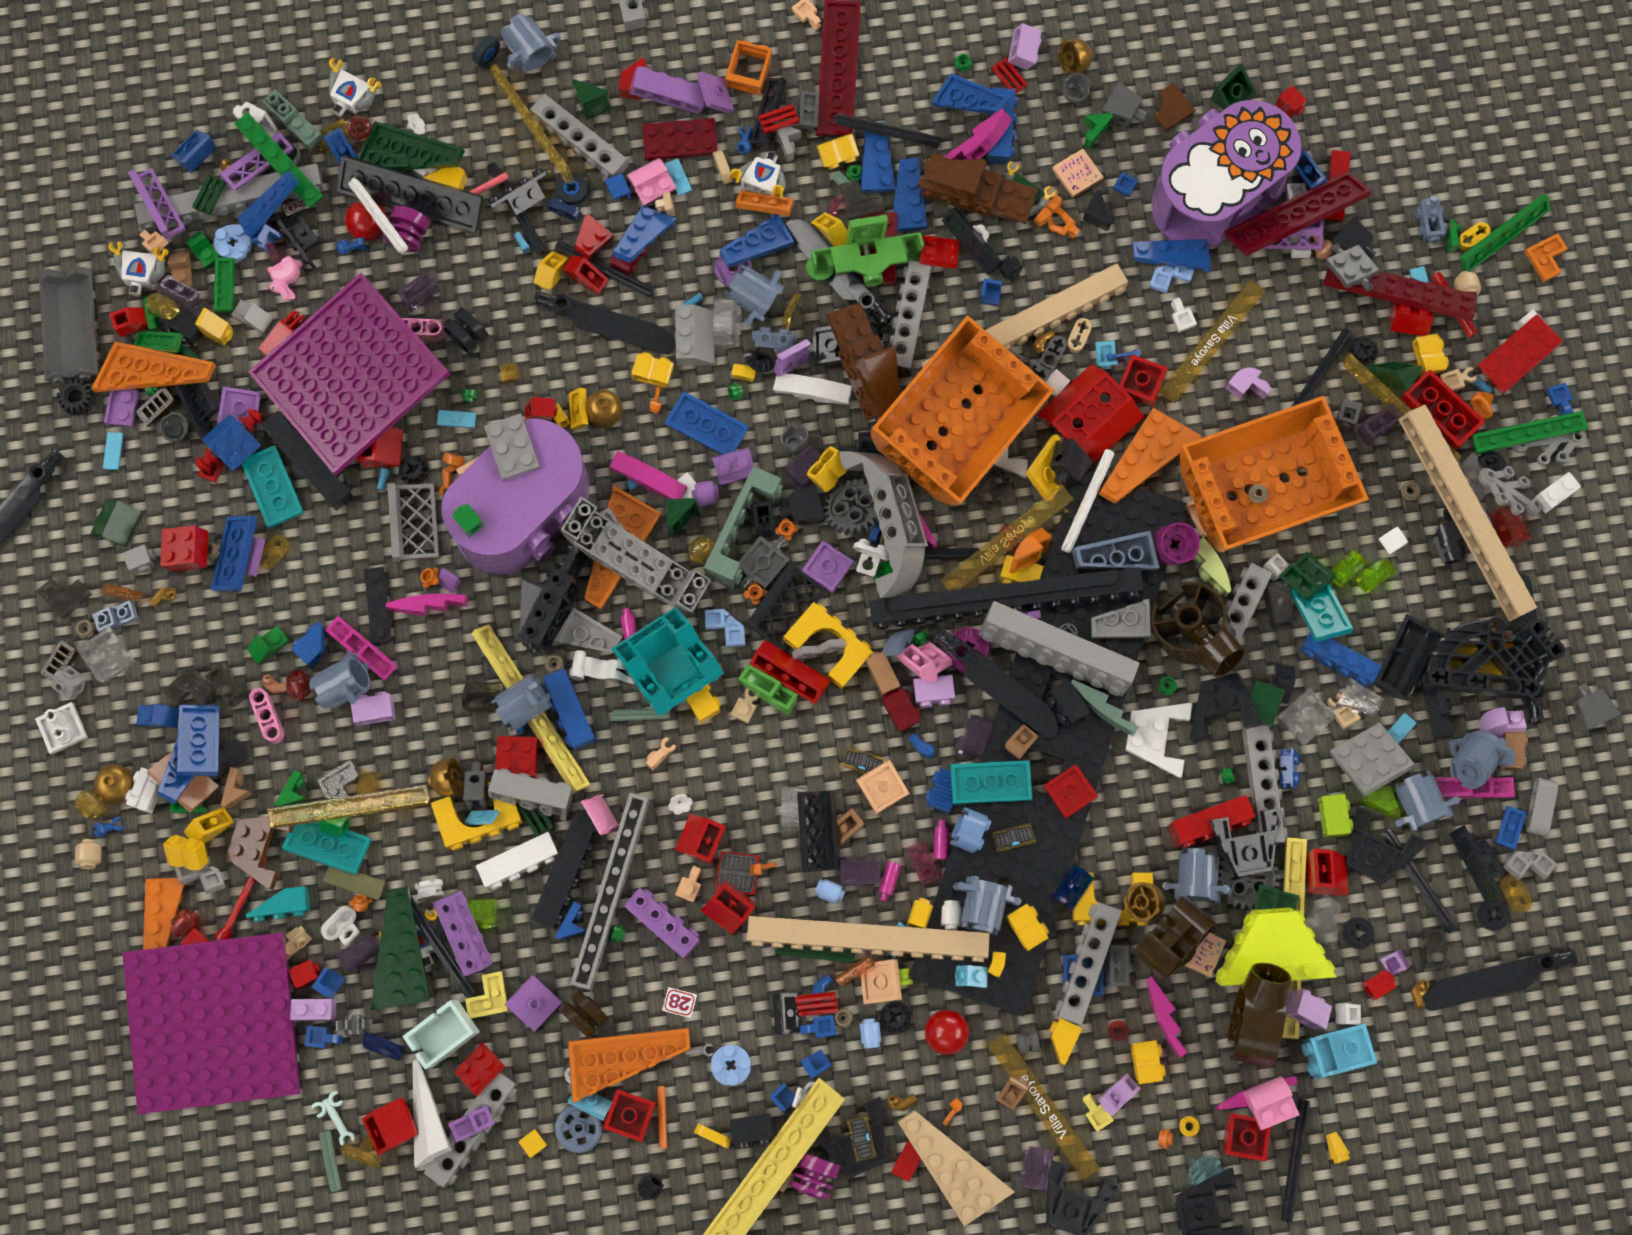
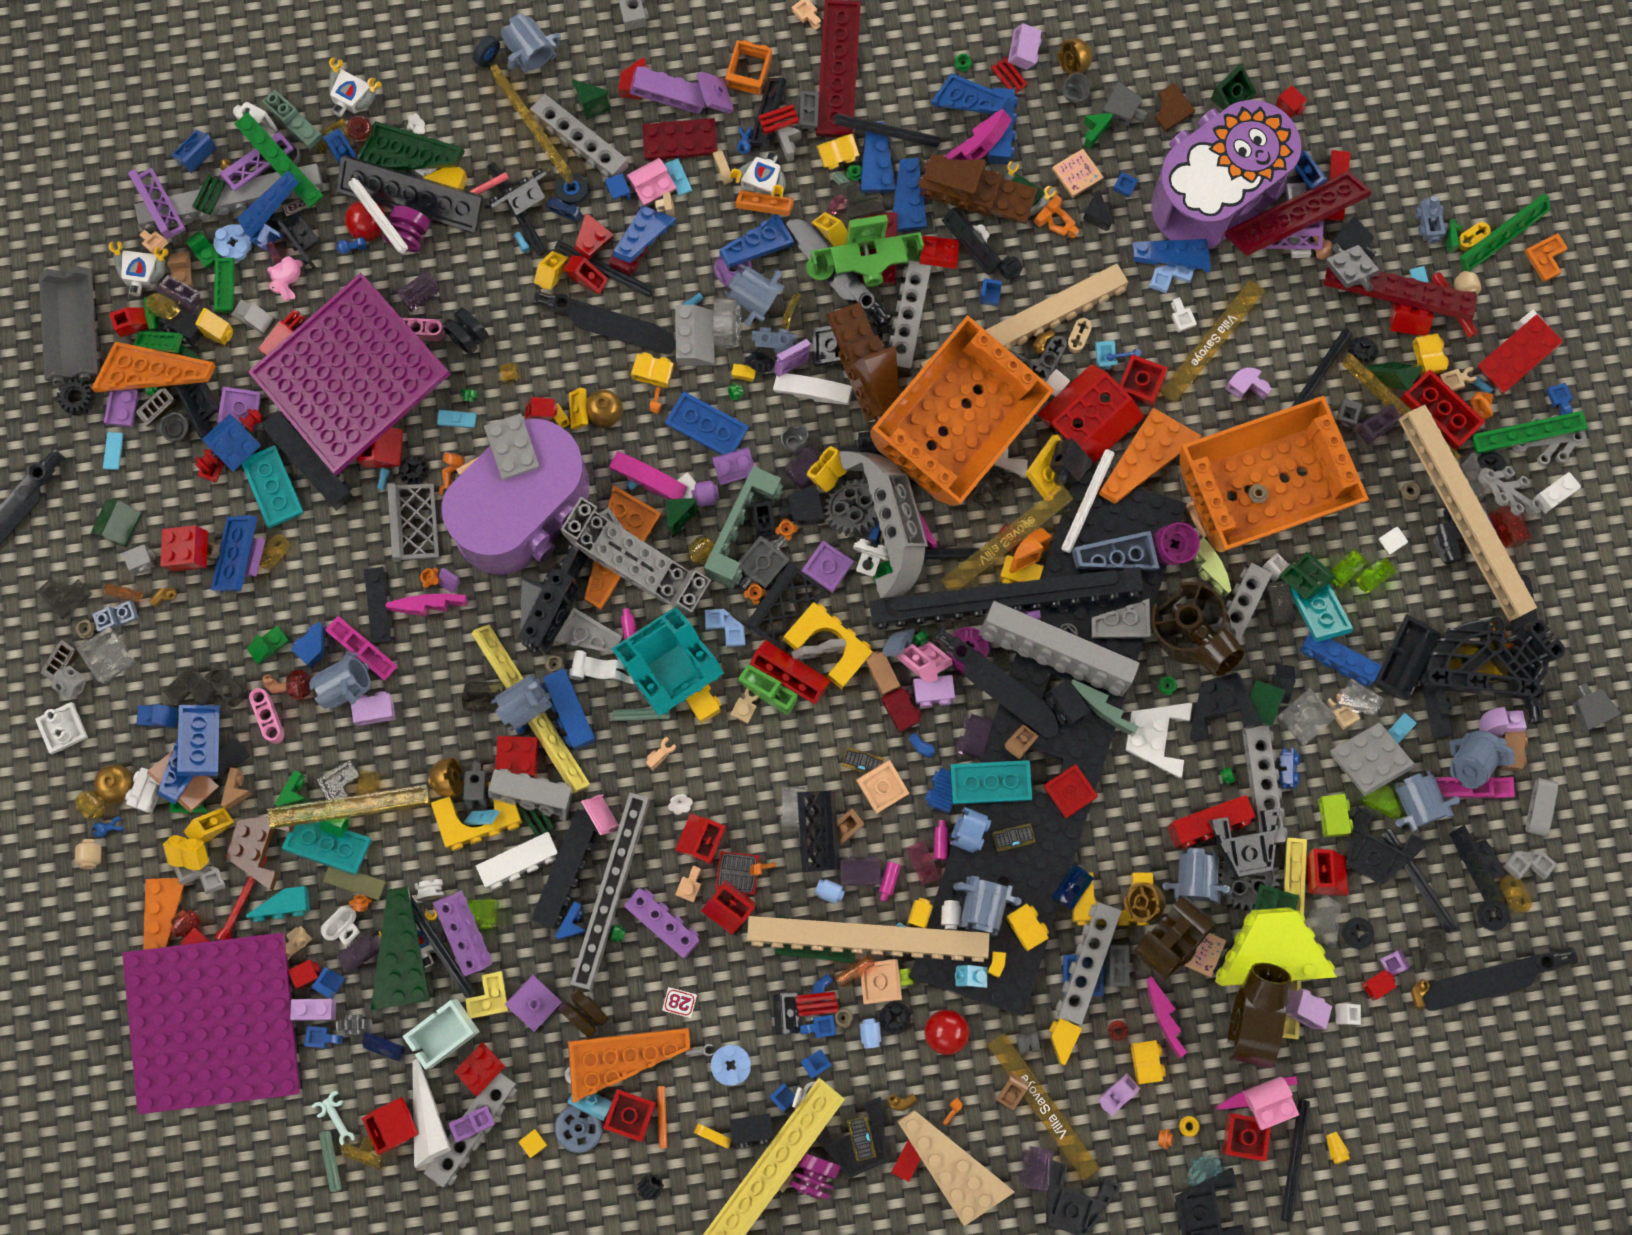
green brick [452,503,485,538] -> none
light yellow plate [1083,1093,1114,1131] -> none
medium azure bracket [1301,1024,1377,1080] -> none
blue plate [1494,806,1527,850] -> none

